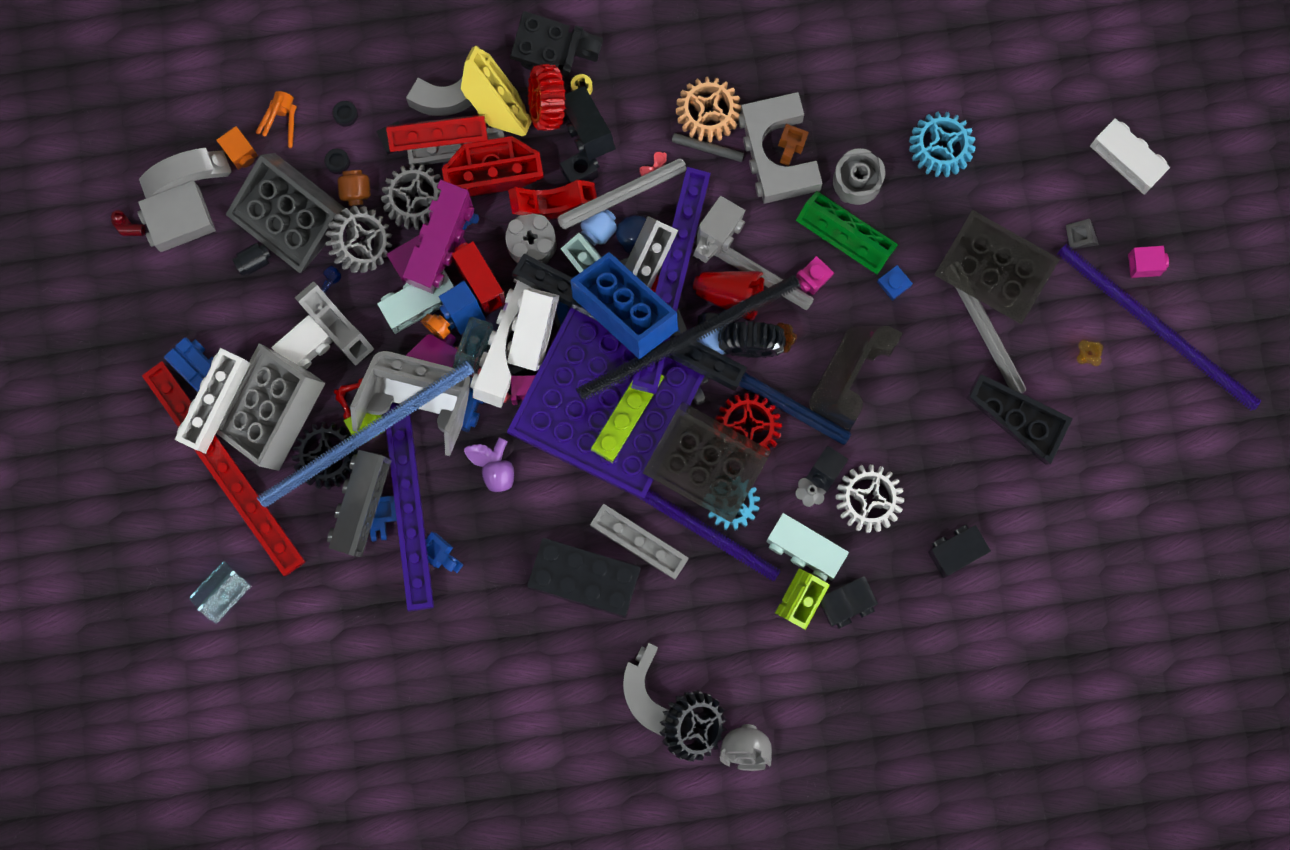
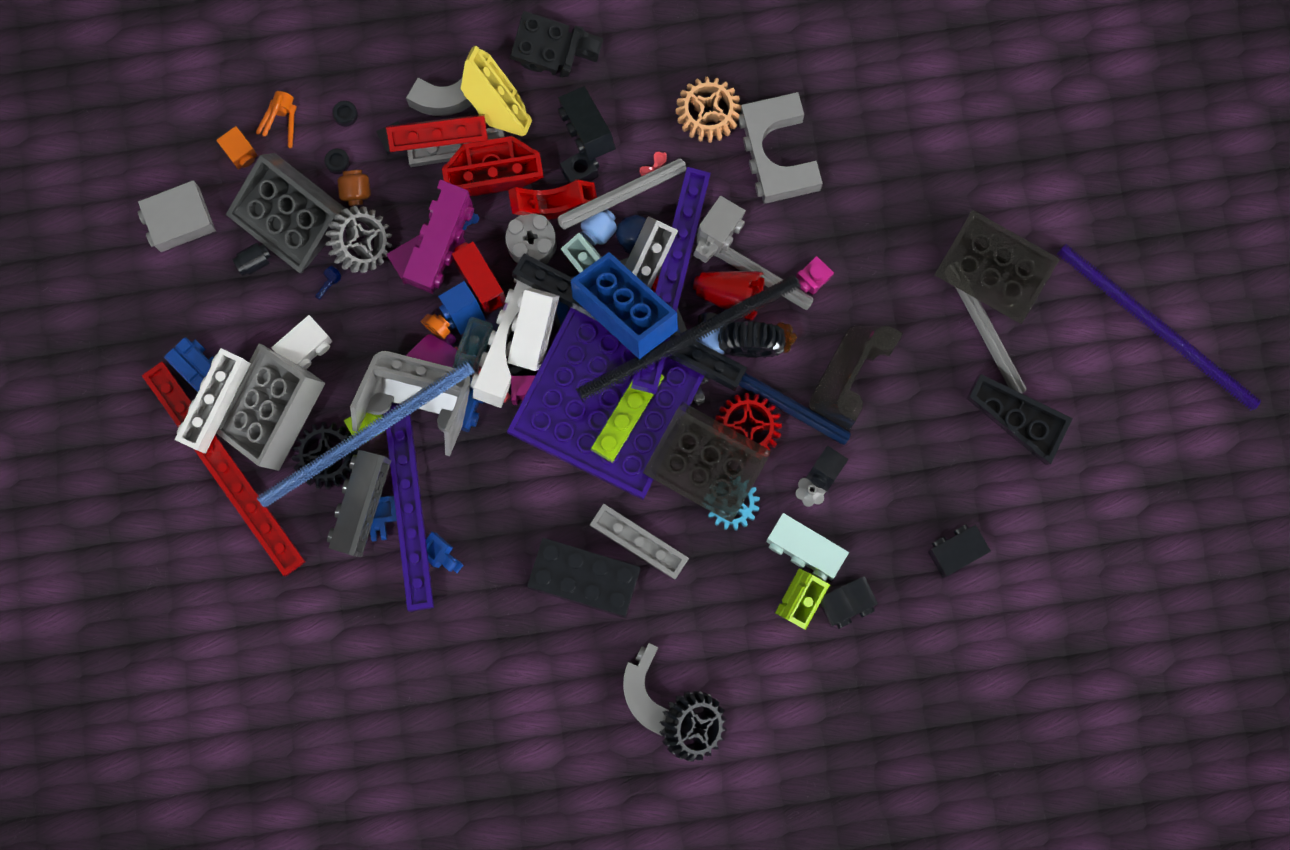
dark red arm [111,210,145,236] -> none
light grey arch [139,148,231,198] -> none
clear light blue panel [189,561,251,624] -> none
light grey arch [295,281,374,366] -> none
red piece [334,378,363,419] -> none
light aqua brick [377,270,454,334] -> none
light grey gear [381,163,441,230] -> none
medium lavender piece [464,437,514,492] -> none
red gear [527,64,566,131] -> none
light yellow bush [571,74,593,95] -> none
dark purple axle [641,489,781,582] -> none
dark grey bar [672,133,744,162] -> none
light grey cylinder [719,724,772,771] -> none
dark orange plate [778,124,809,166] -> none
green fence [796,191,898,275] -> none
light grey brick [833,148,885,205] -> none
white gear [835,464,904,533] -> none
blue plate [877,265,913,301] -> none
medium azure gear [909,111,975,177] -> none
flat silver slope [1066,219,1099,249] -> none
clear yellow plate [1077,340,1103,367] -> none
white brick [1090,118,1170,195] -> none
dark pink brick [1128,246,1169,278] -> none

